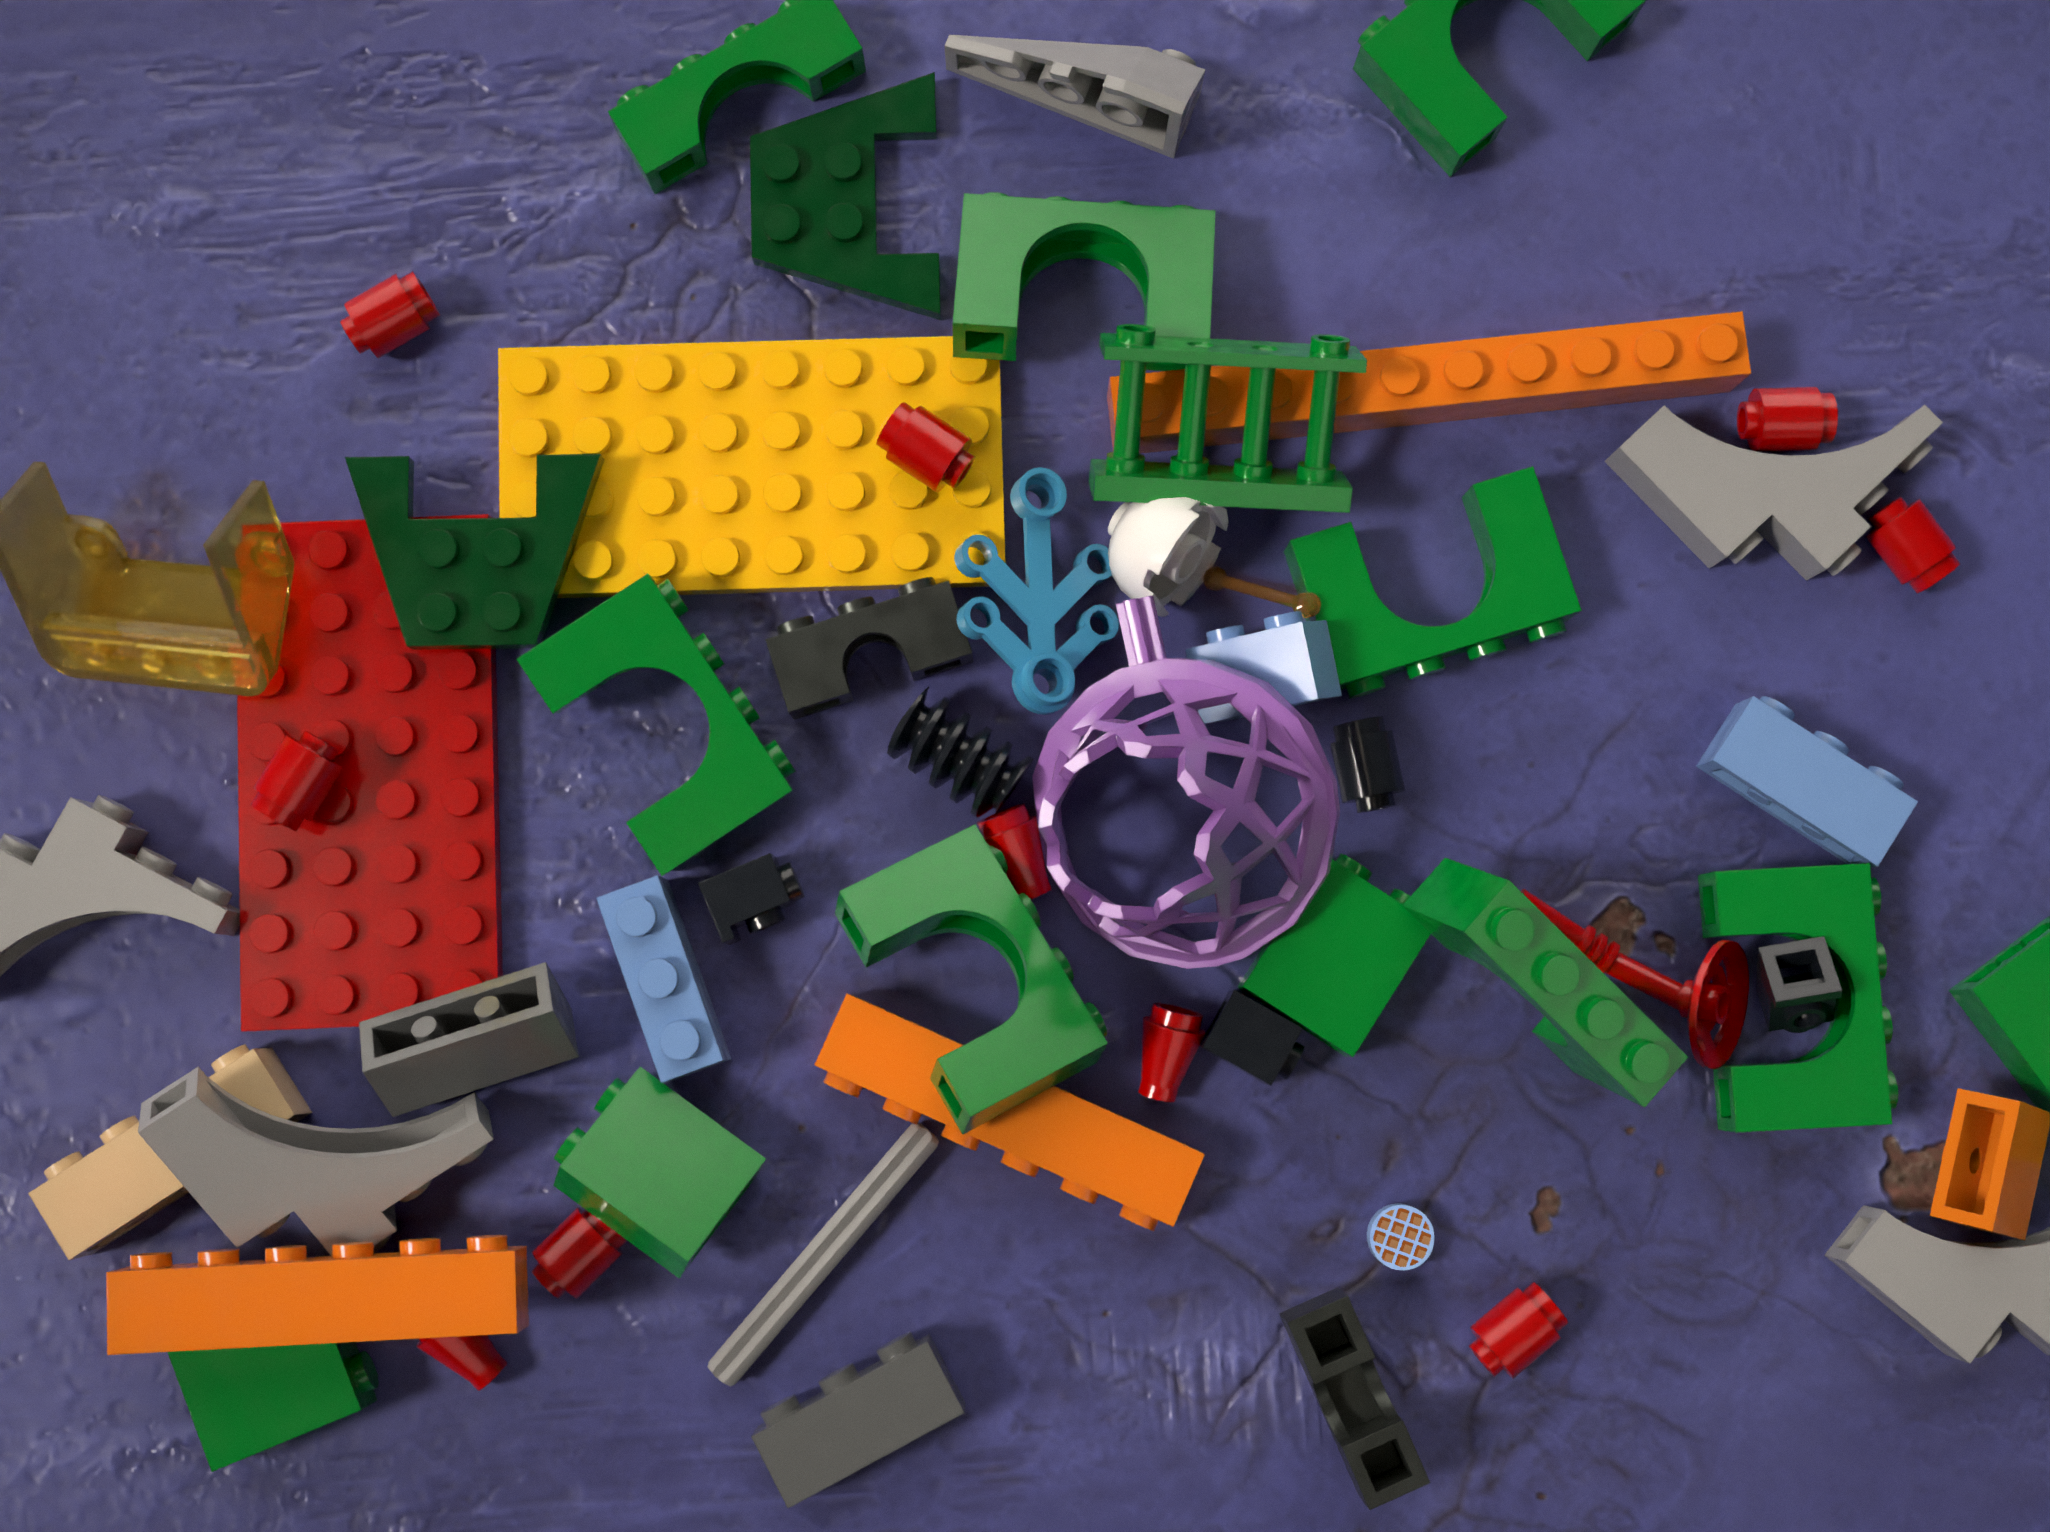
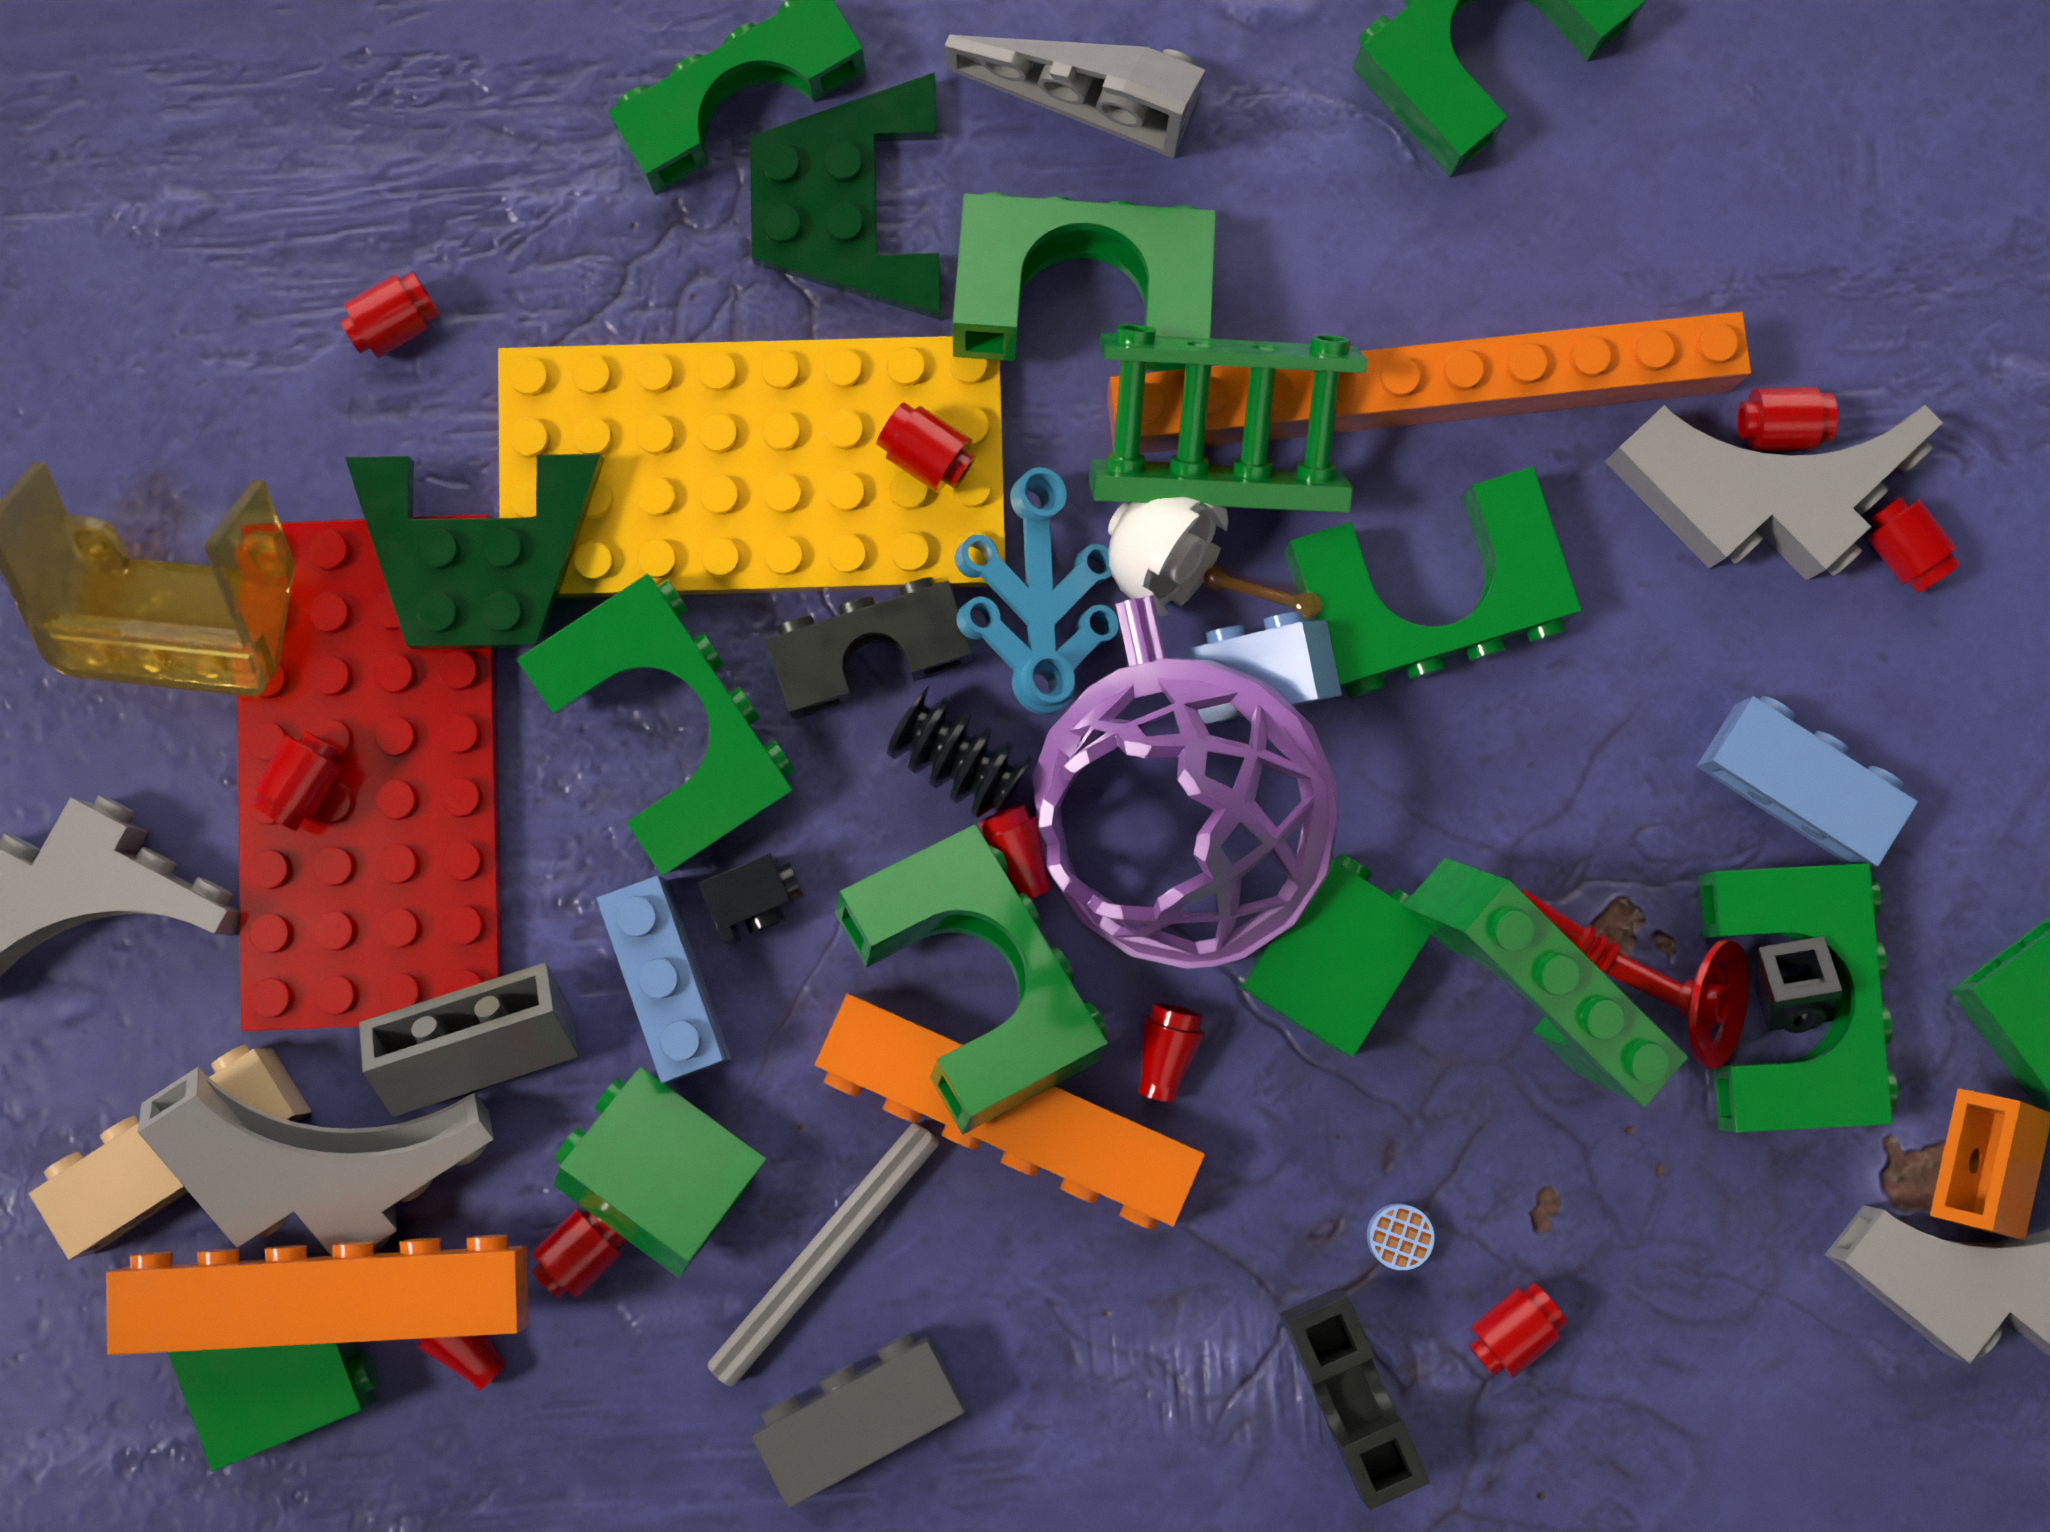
black brick [1199,990,1305,1086] -> none
black brick [1330,716,1405,813] -> none

